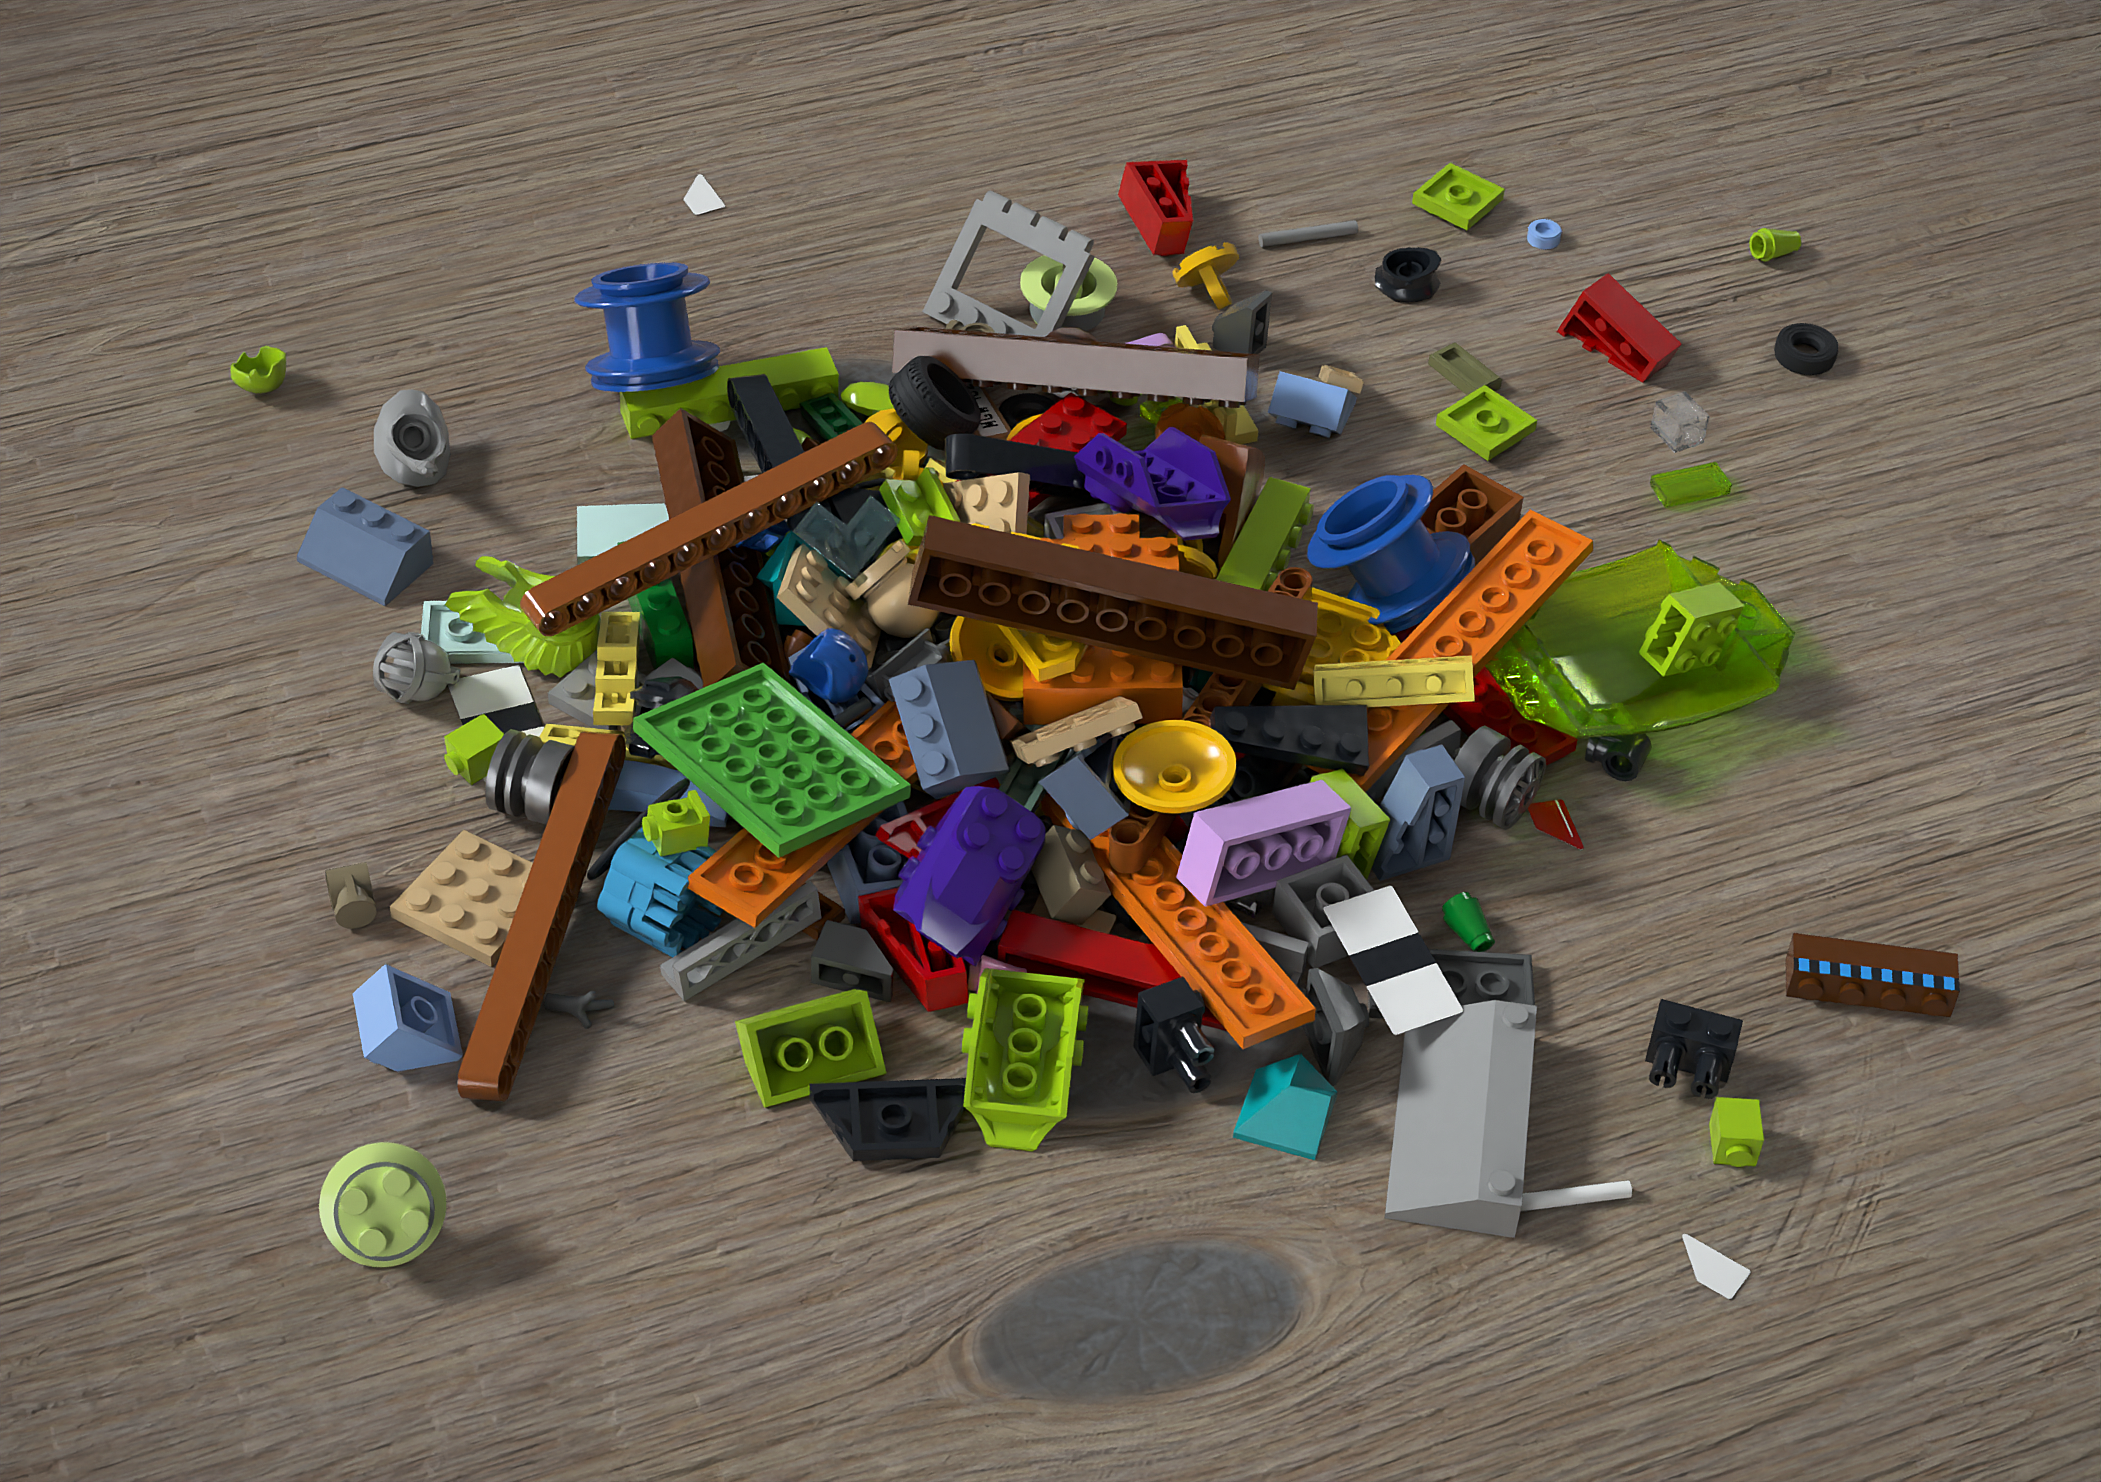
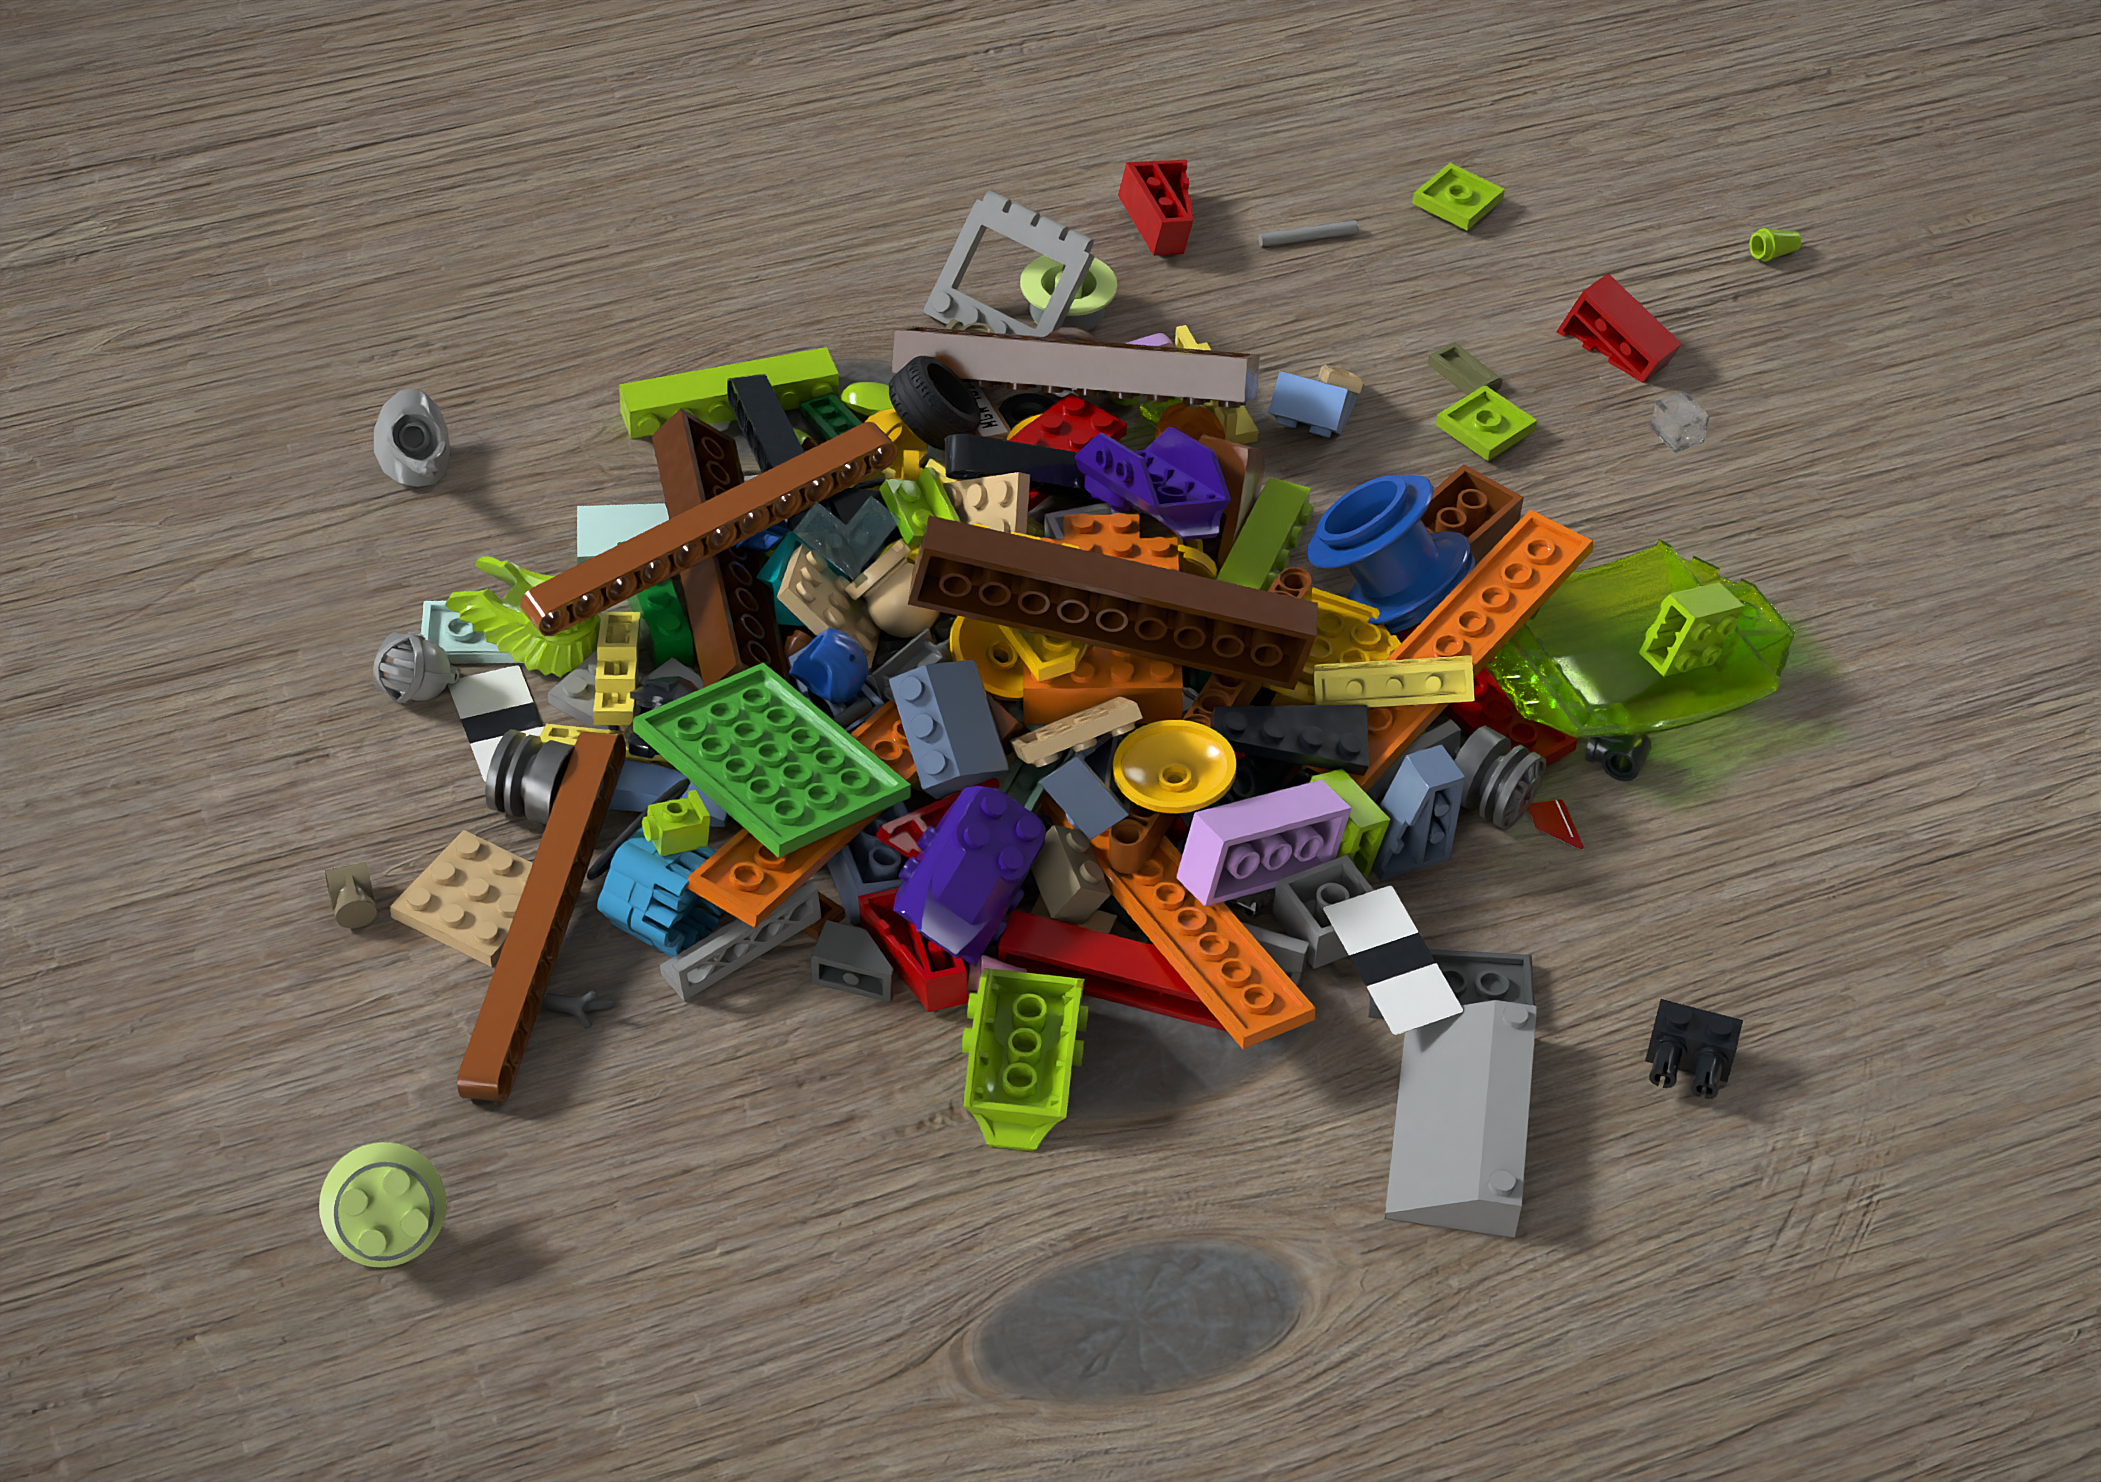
lime hair [230,346,286,393] -> none
sand blue slope [297,487,433,606] -> none
light blue slope [353,964,463,1072] -> none
lime brick [444,713,504,785] -> none
blue wheel [574,262,720,392] -> none
white sticker [684,174,725,215] -> none
lime slope [735,989,887,1107] -> none
black wing [810,1078,966,1161] -> none
black brick [1133,976,1215,1093] -> none
yellow tile [1172,242,1239,310] -> none
dark grey slope [1212,290,1272,354] -> none
teal slope [1233,1054,1338,1160] -> none
dark grey slope [1302,968,1369,1086] -> none
black hat [1375,247,1442,303] -> none
green cone [1442,892,1495,952] -> none
white bar [1521,1180,1632,1211] -> none
light blue tile [1527,219,1562,249] -> none
clear neon green tile [1650,462,1732,508] -> none
white sticker [1682,1234,1750,1299] -> none
lime brick [1709,1097,1764,1167] -> none
black tyre [1774,323,1838,375] -> none
reddish brown brick [1785,933,1960,1017] -> none

